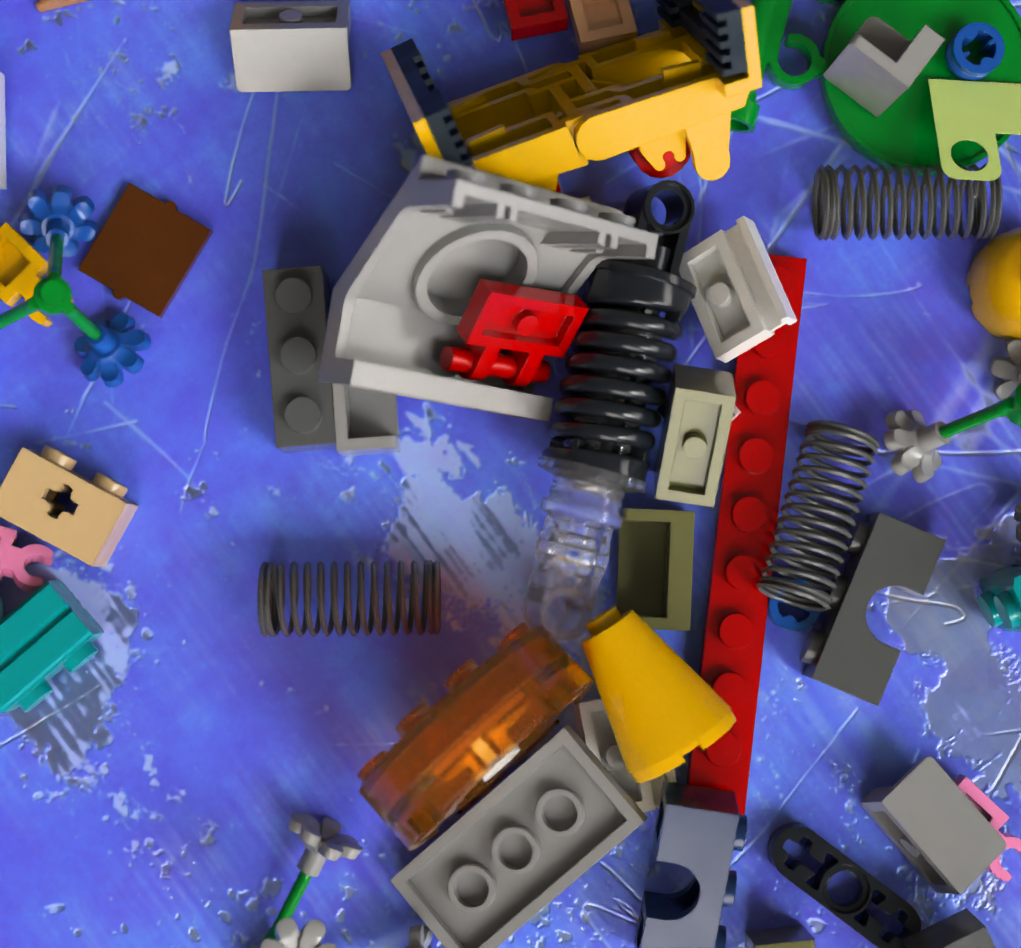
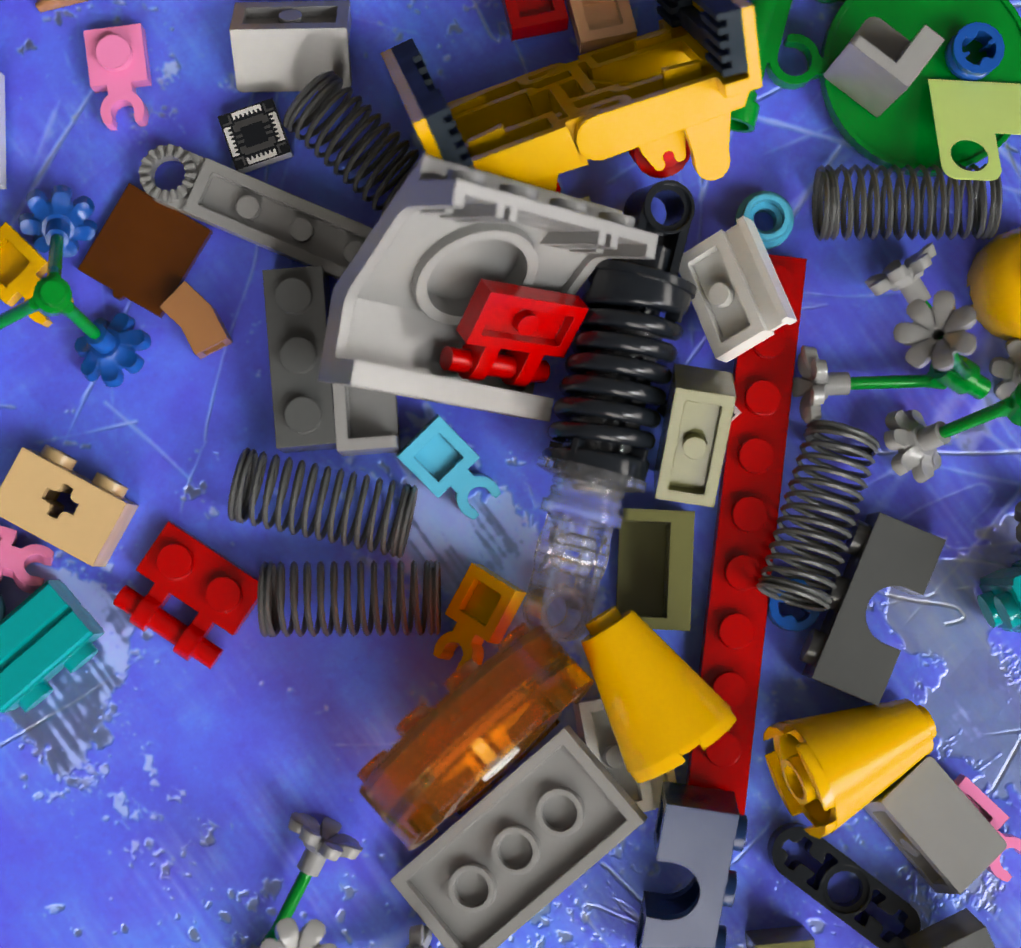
none -> bright pink plate [83,23,152,131]
none -> red plate [113,521,258,669]
none -> light grey plate [138,144,373,280]
none -> medium nougat piece [159,281,233,359]
none -> tile [218,98,293,173]
none -> dark grey piece [228,447,418,558]
none -> dark grey piece [283,71,419,216]
none -> medium azure plate [396,414,501,520]
none -> yellow plate [433,562,527,675]
none -> medium azure plate [735,191,794,250]
none -> yellow cone [763,699,937,839]
none -> light grey plant [792,242,991,423]

